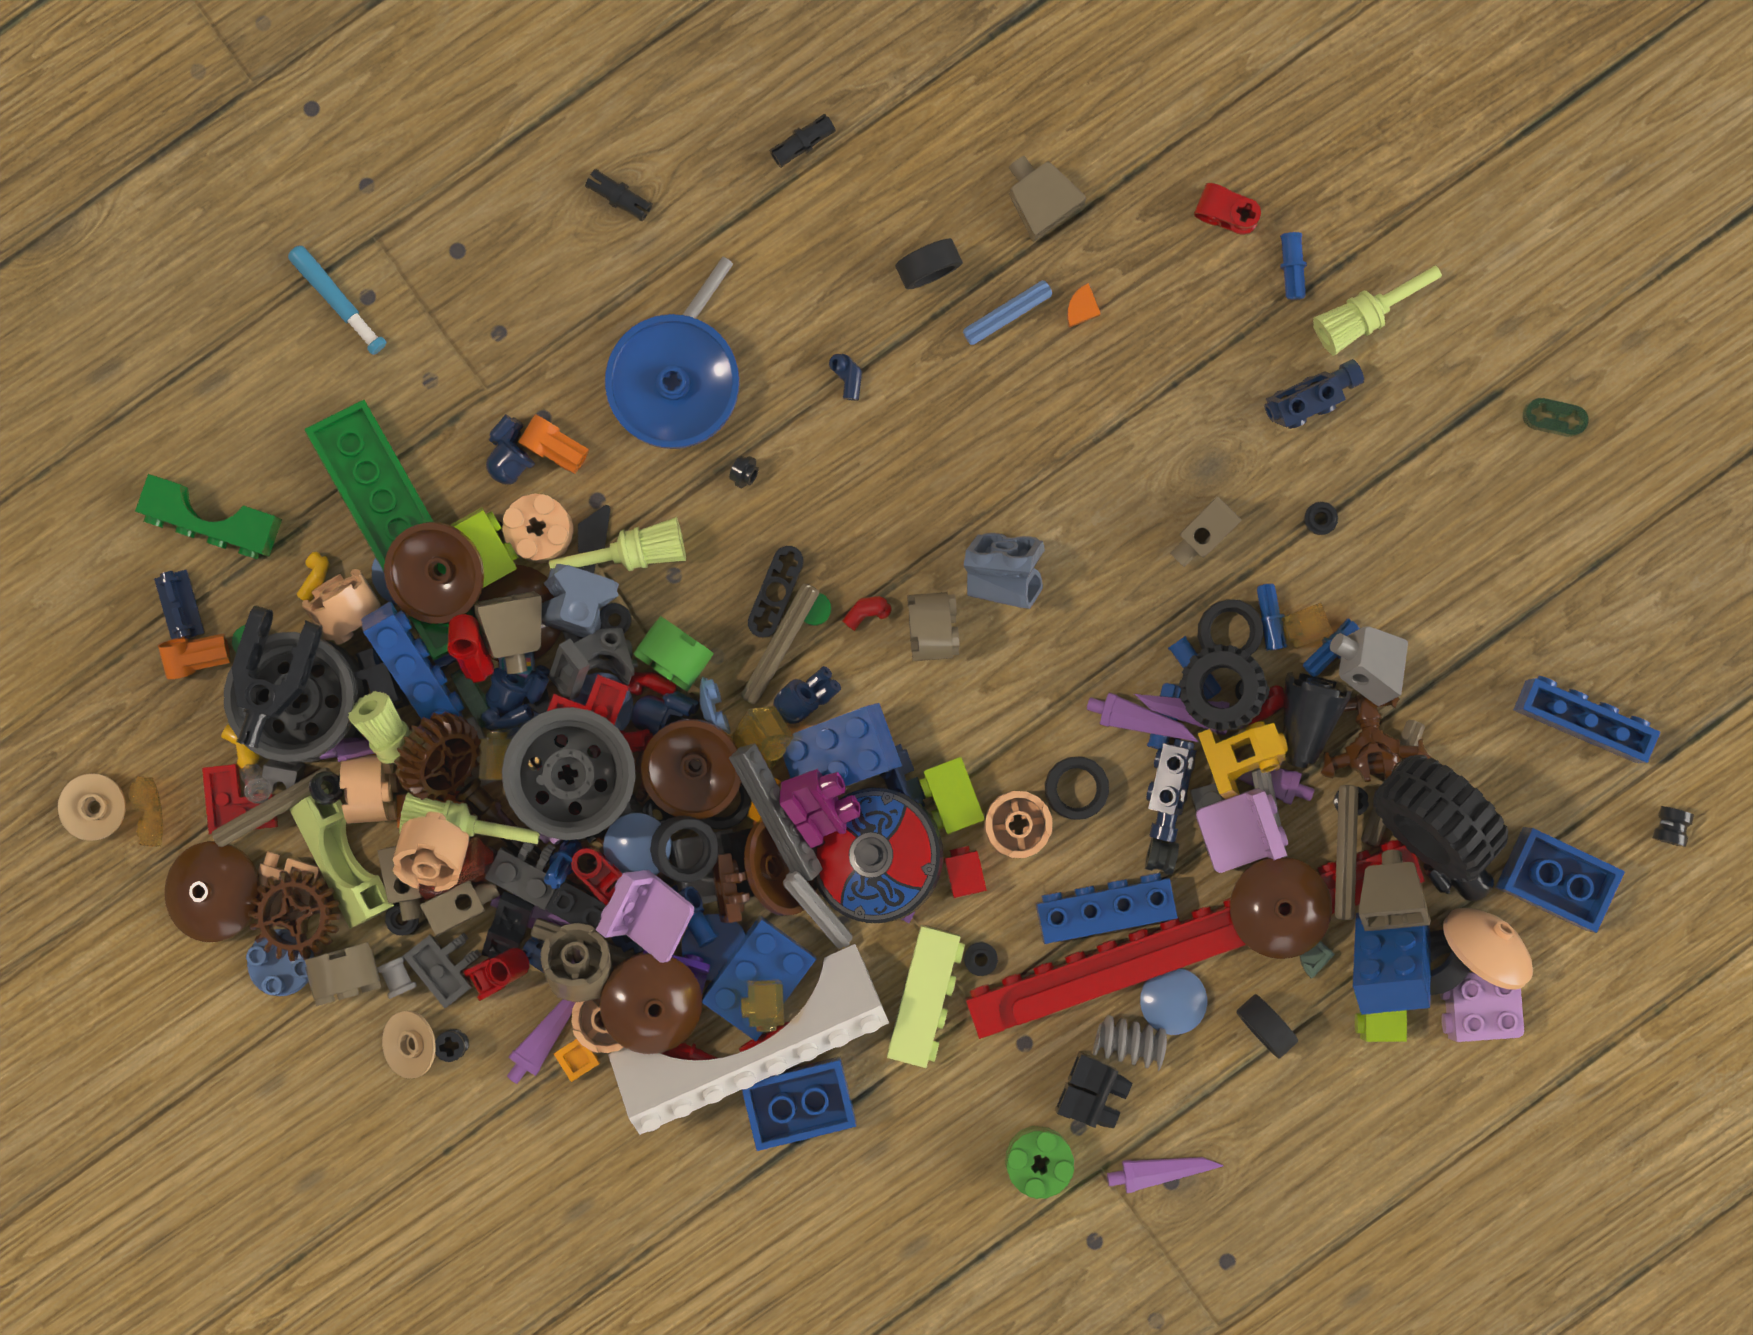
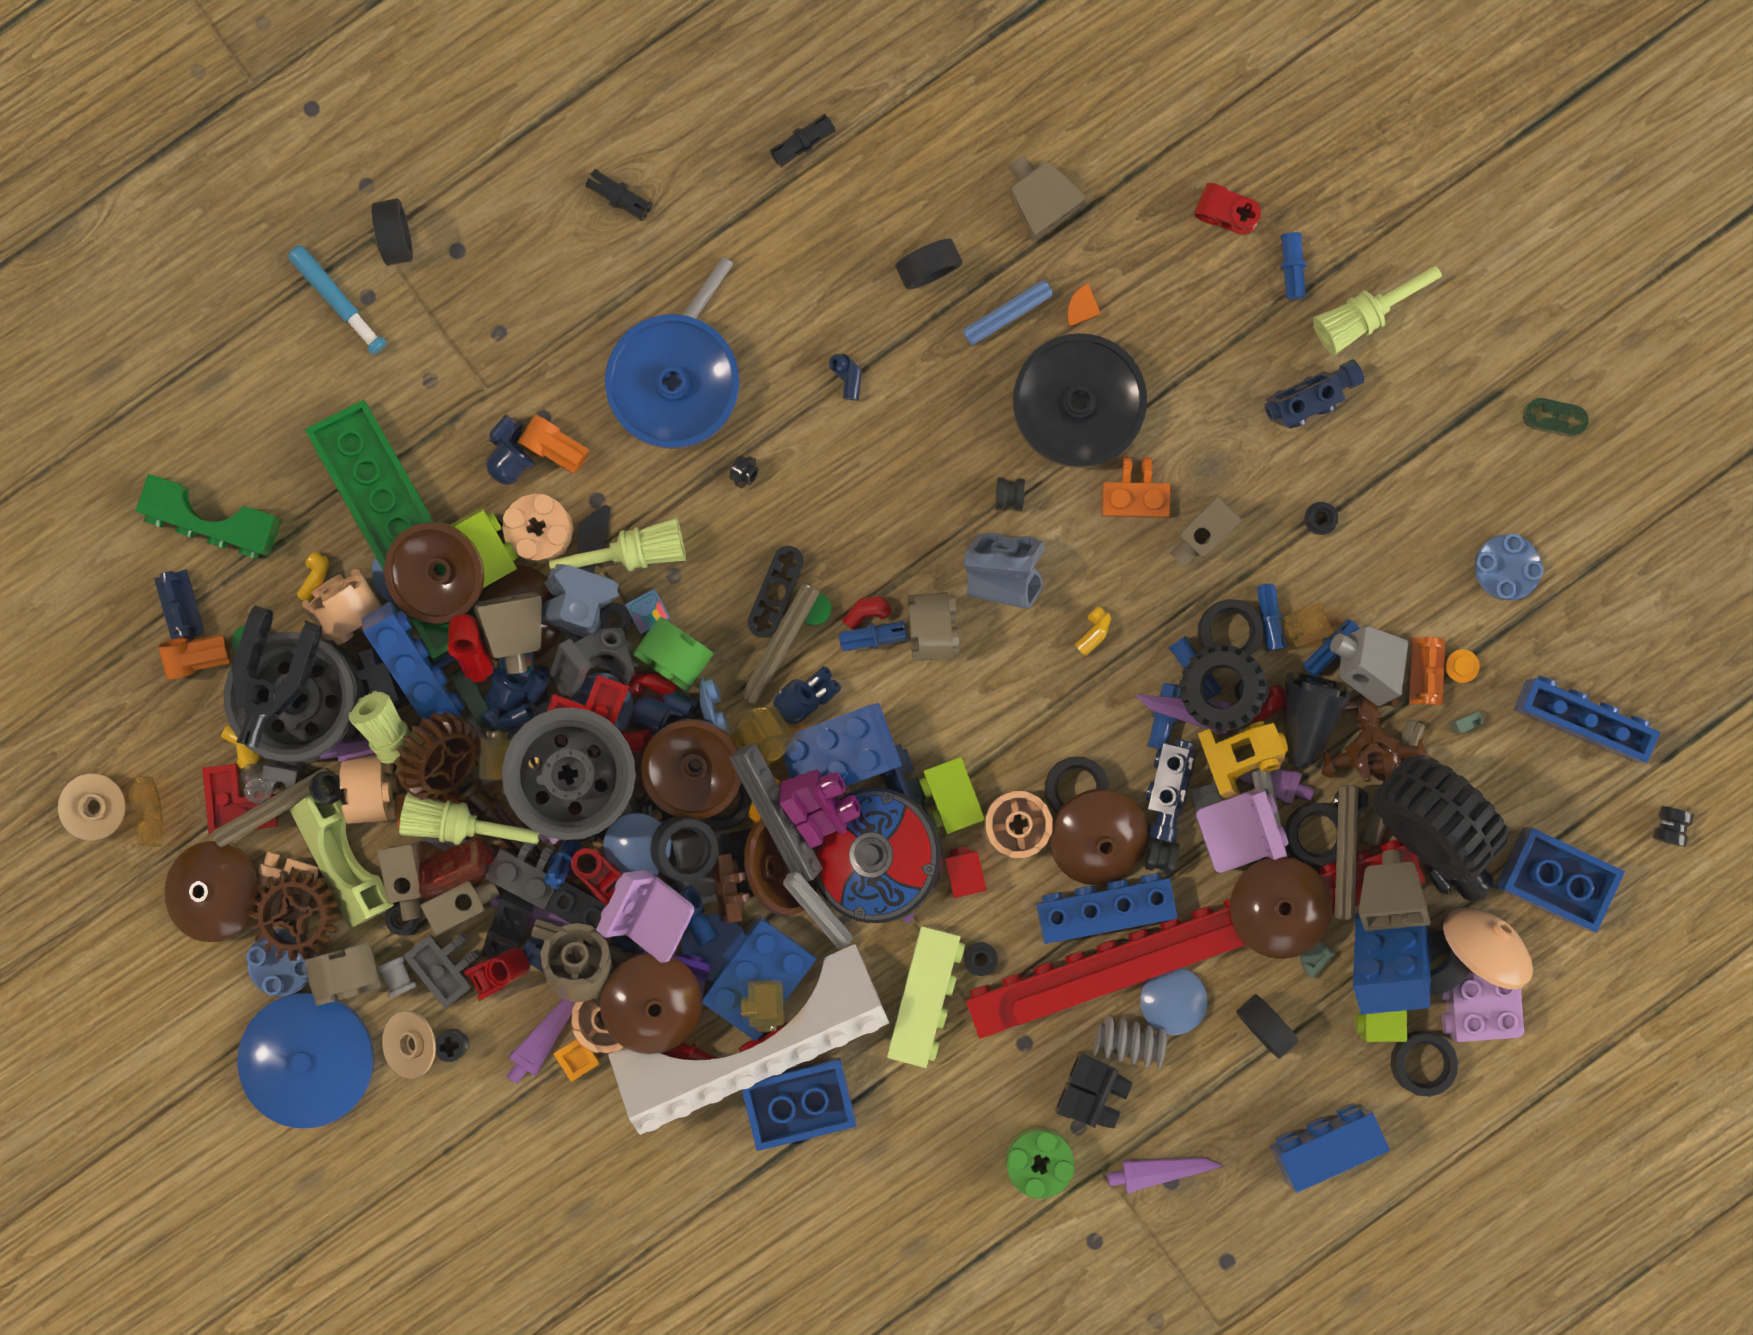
light nougat brick [393,812,469,892] -> none
medium lavender bar [1087,692,1198,742] -> none
none -> blue dish [237,992,374,1129]
none -> black tyre [371,198,413,266]
none -> tile [625,589,671,634]
none -> blue axle [839,620,907,651]
none -> pearl dark grey wheel [995,477,1025,512]
none -> black dish [1013,333,1147,468]
none -> reddish brown dish [1049,788,1149,885]
none -> yellow arm [1075,606,1112,656]
none -> orange hinge [1102,456,1170,518]
none -> blue brick [1269,1103,1390,1193]
none -> black tyre [1284,803,1338,866]
none -> black tyre [1390,1031,1459,1097]
none -> orange hinge [1409,637,1446,706]
none -> light orange plate [1445,649,1480,683]
none -> sand green tile [1448,710,1484,734]
none -> medium blue dish [1475,534,1543,601]

